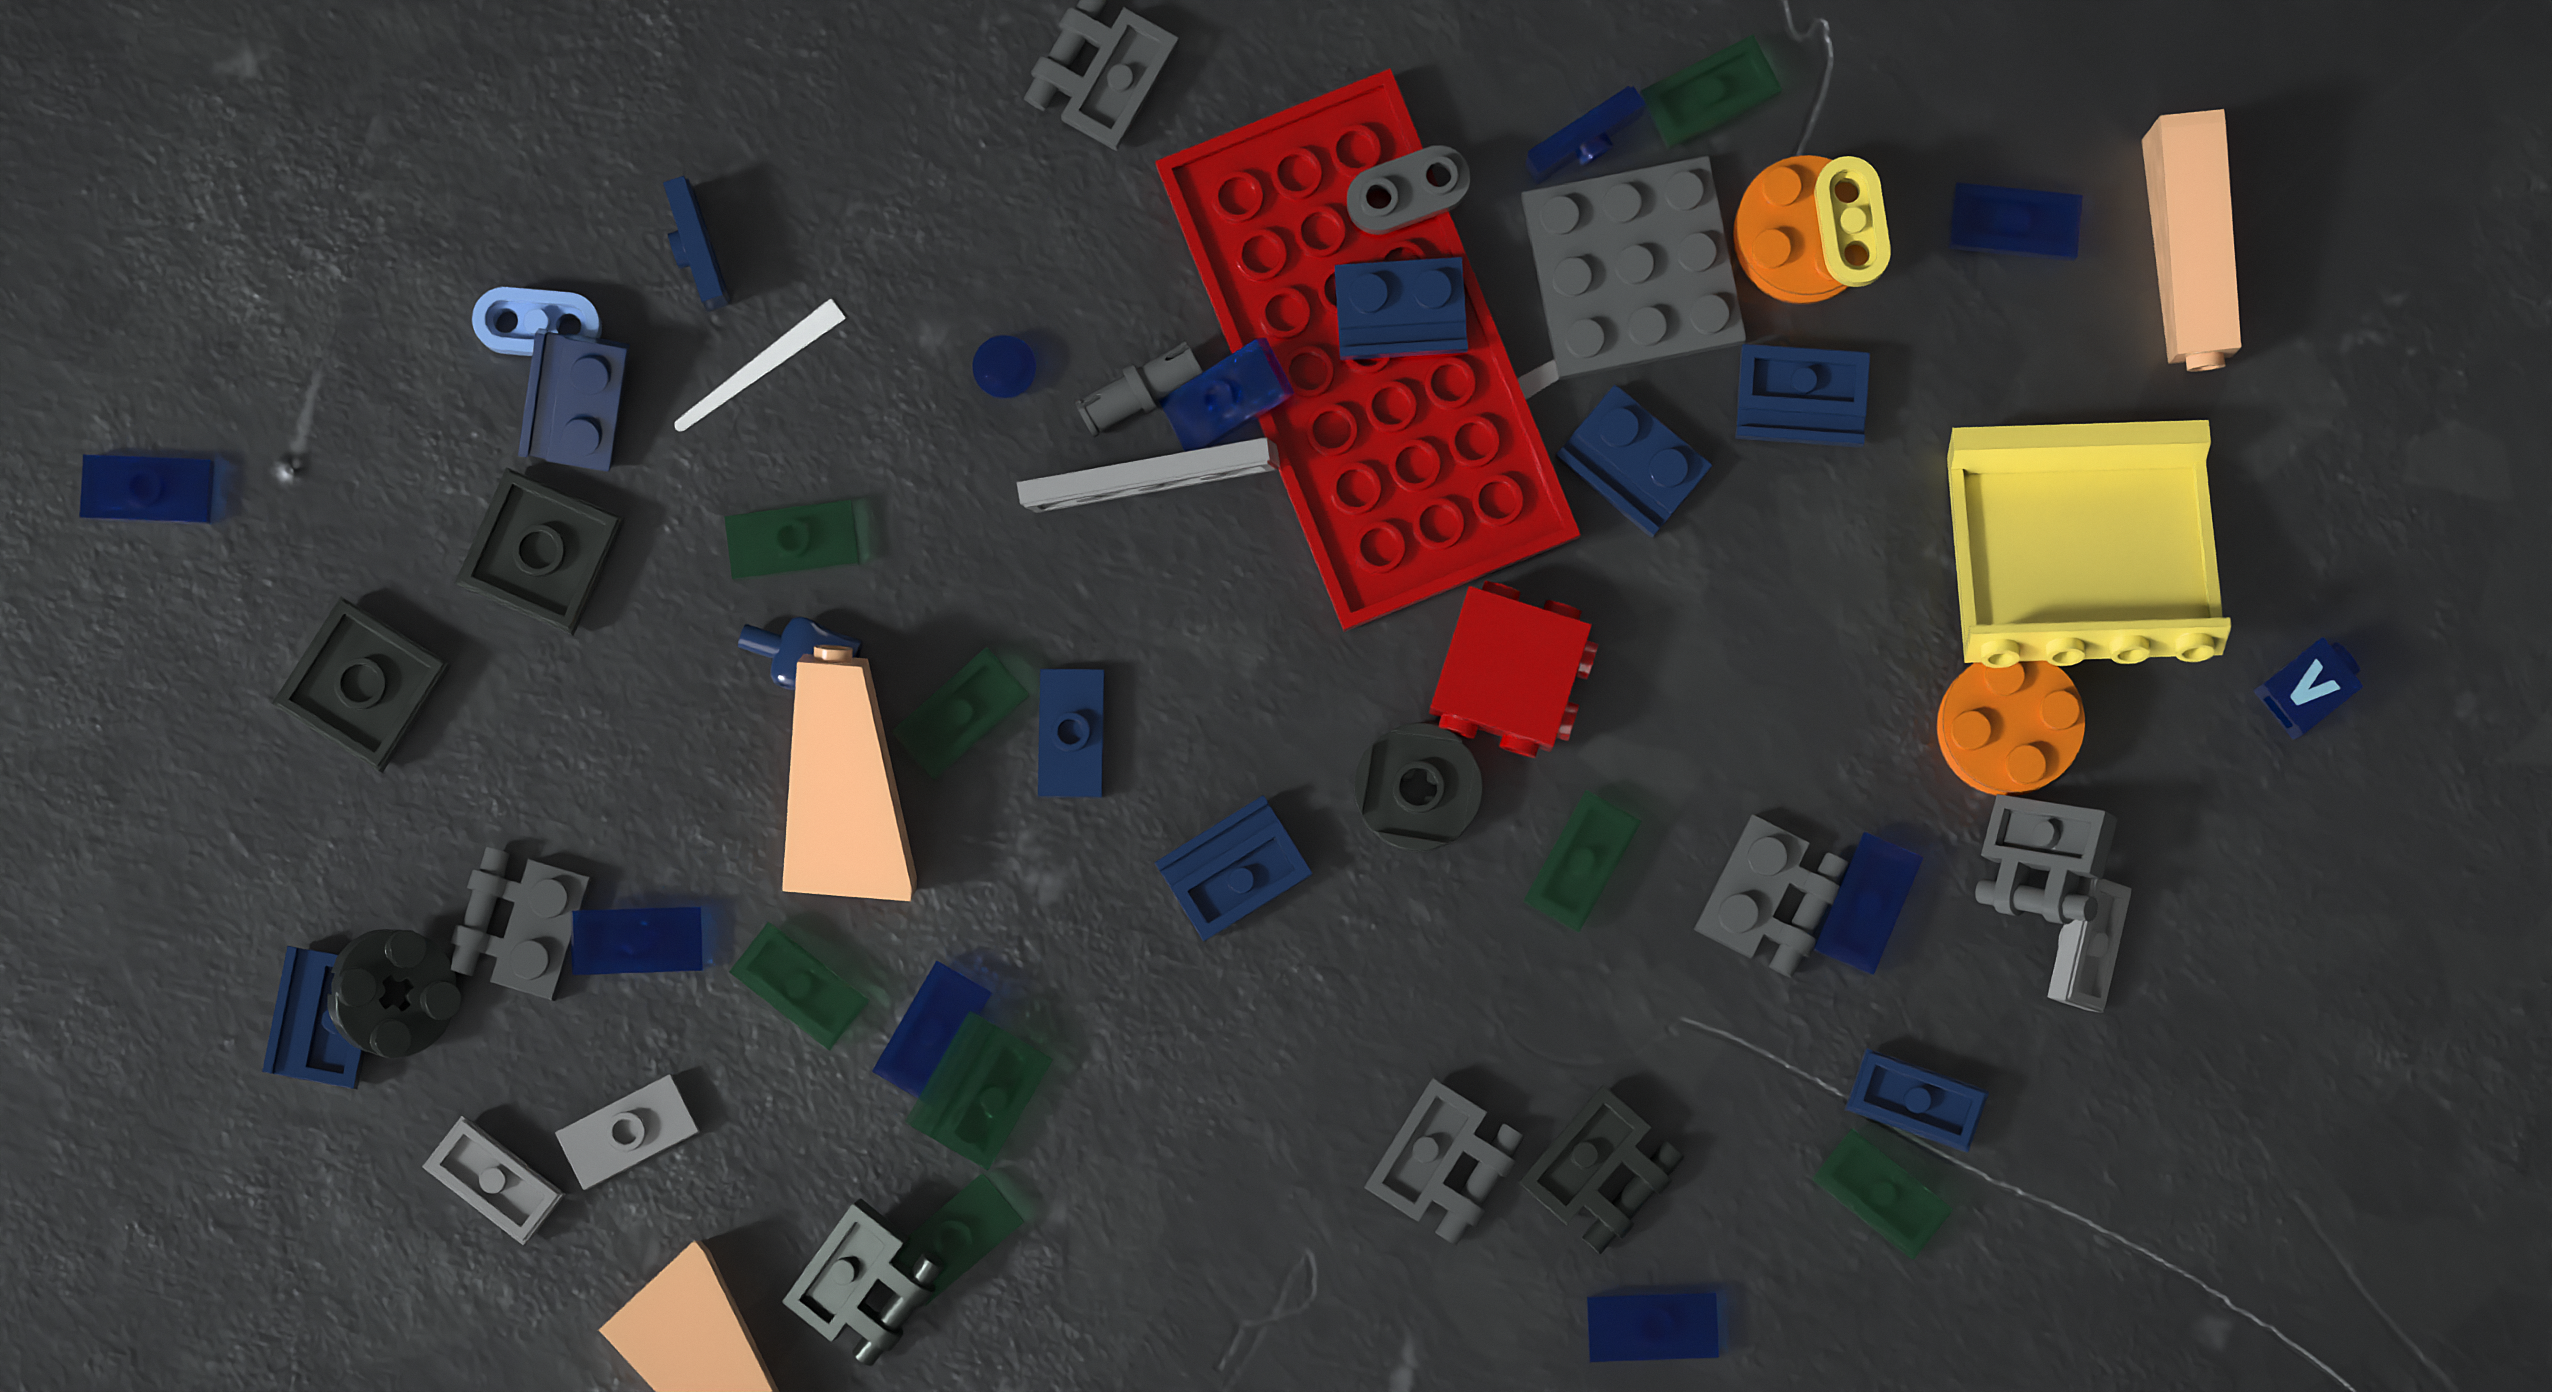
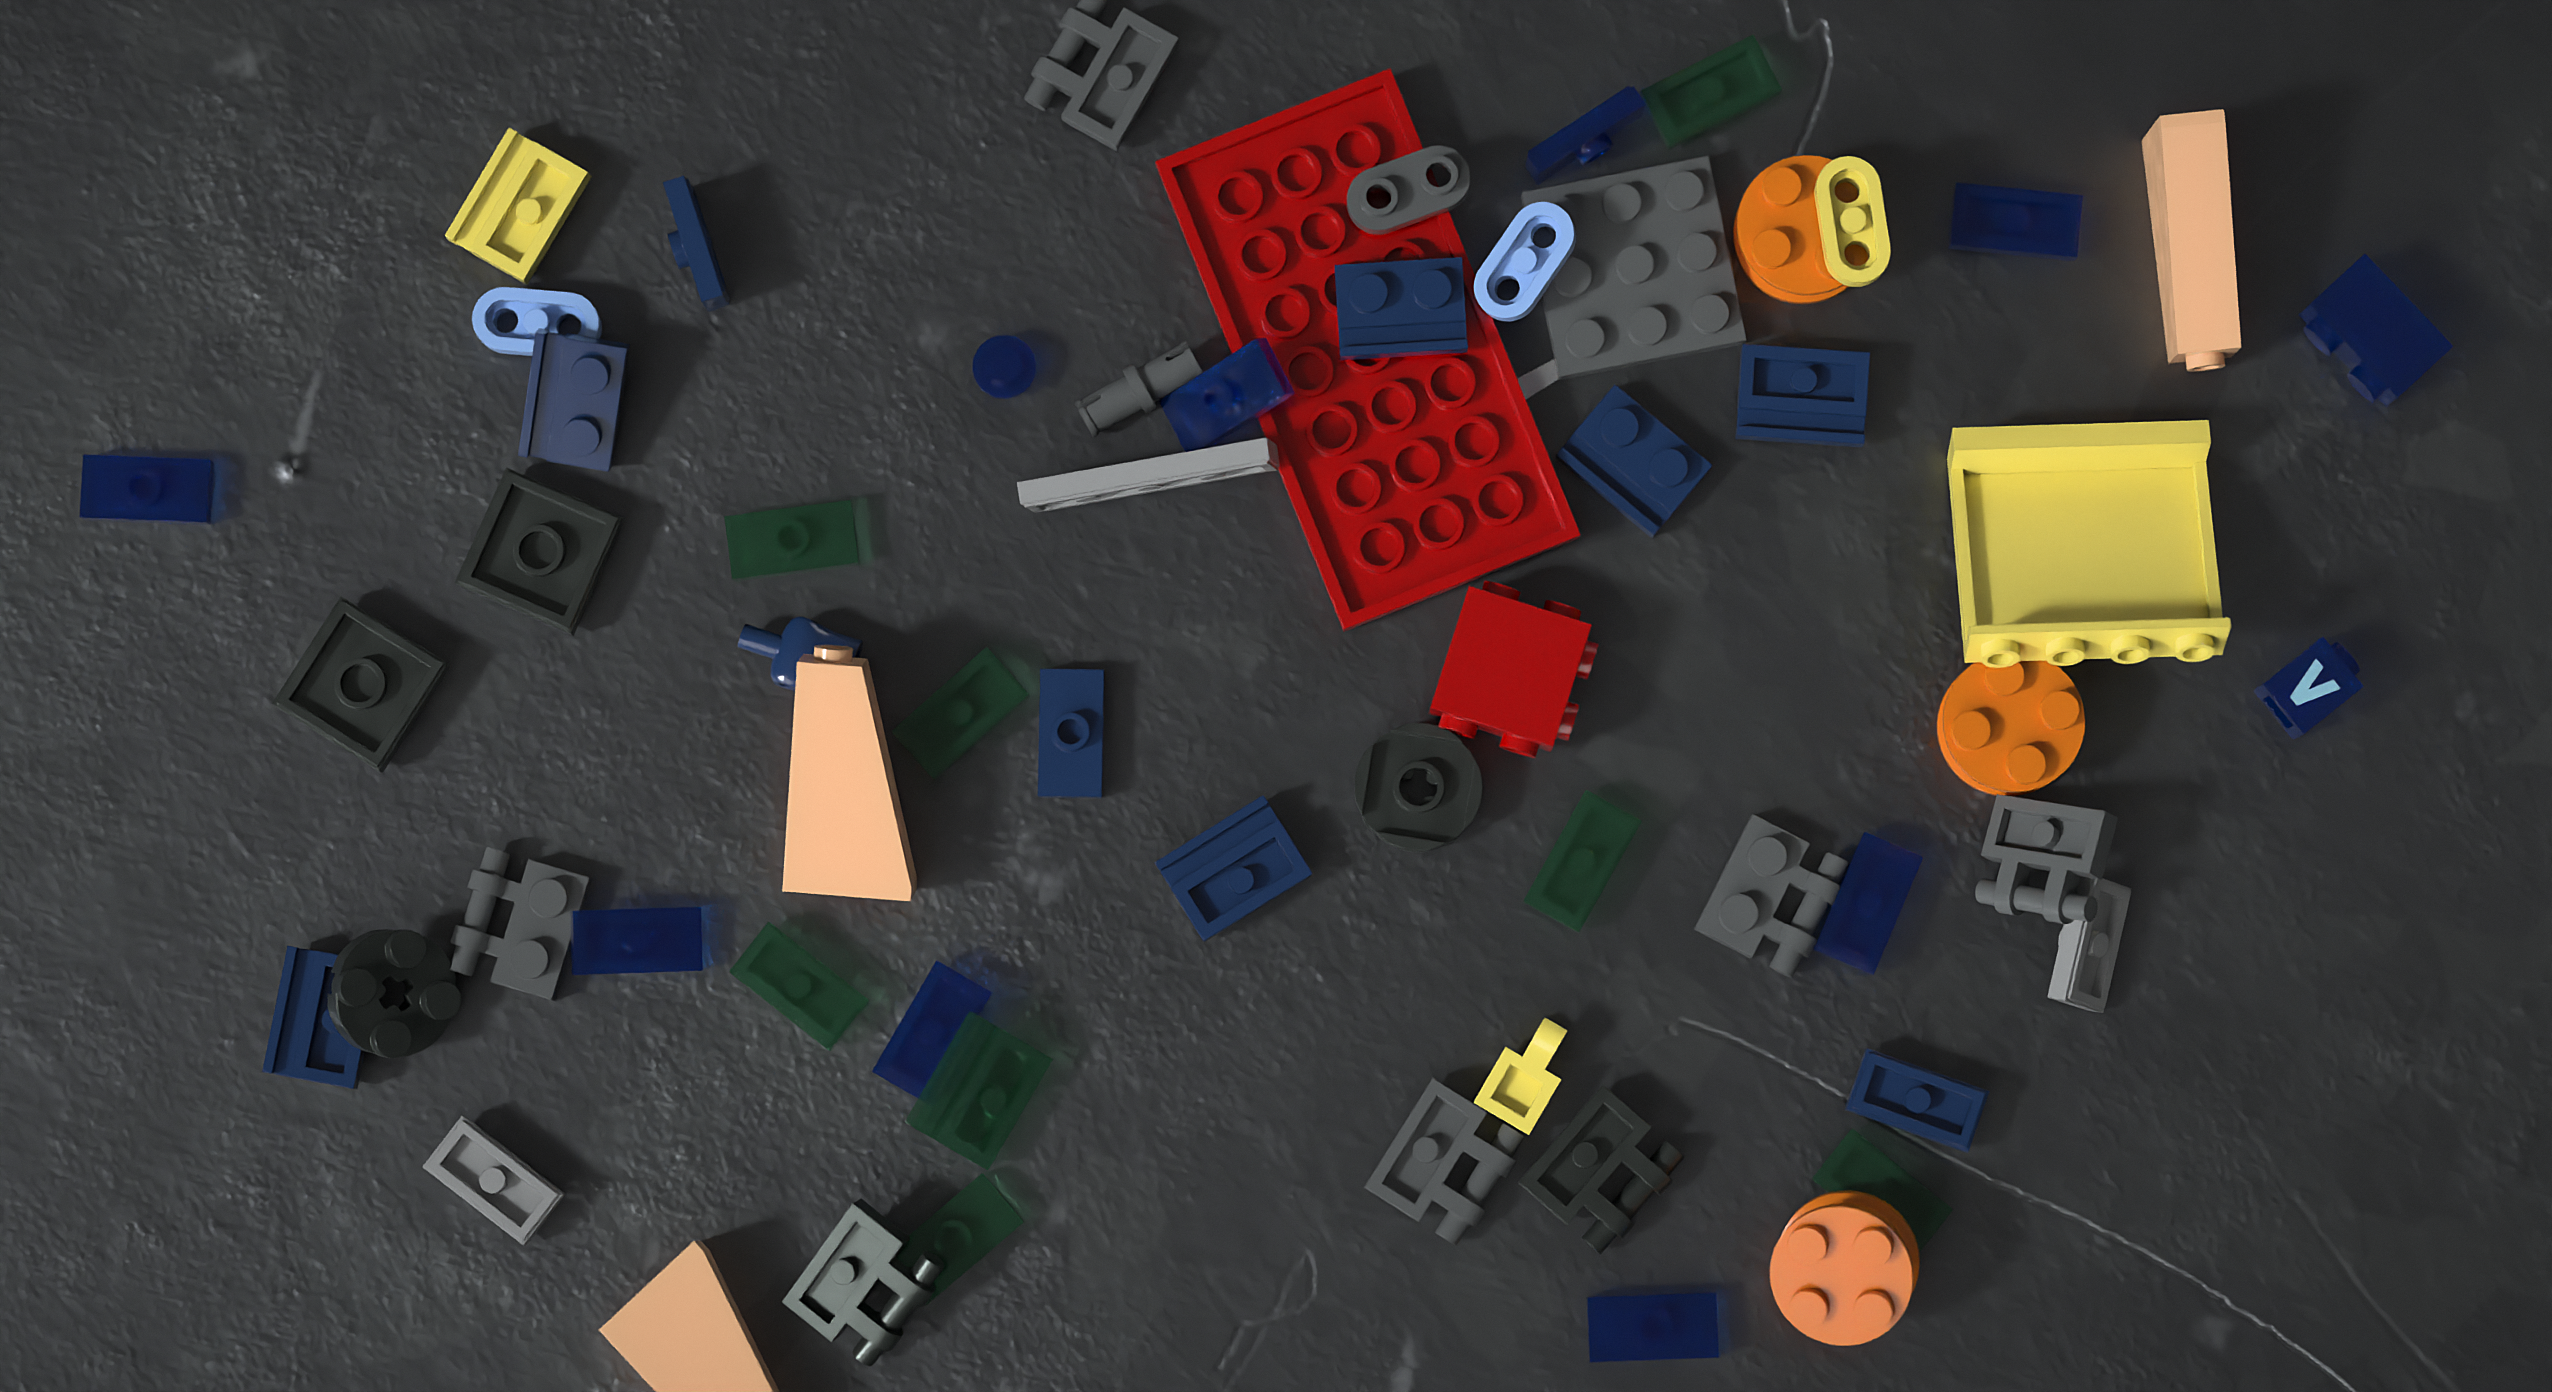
light grey plate [555,1074,700,1190] -> none
white sticker [674,298,846,431] -> none
none -> light yellow plate [445,127,591,285]
none -> light yellow plate [1473,1017,1567,1135]
none -> light blue plate [1474,202,1576,321]
none -> orange wheel [1770,1190,1920,1346]
none -> clear blue brick [2299,254,2453,407]

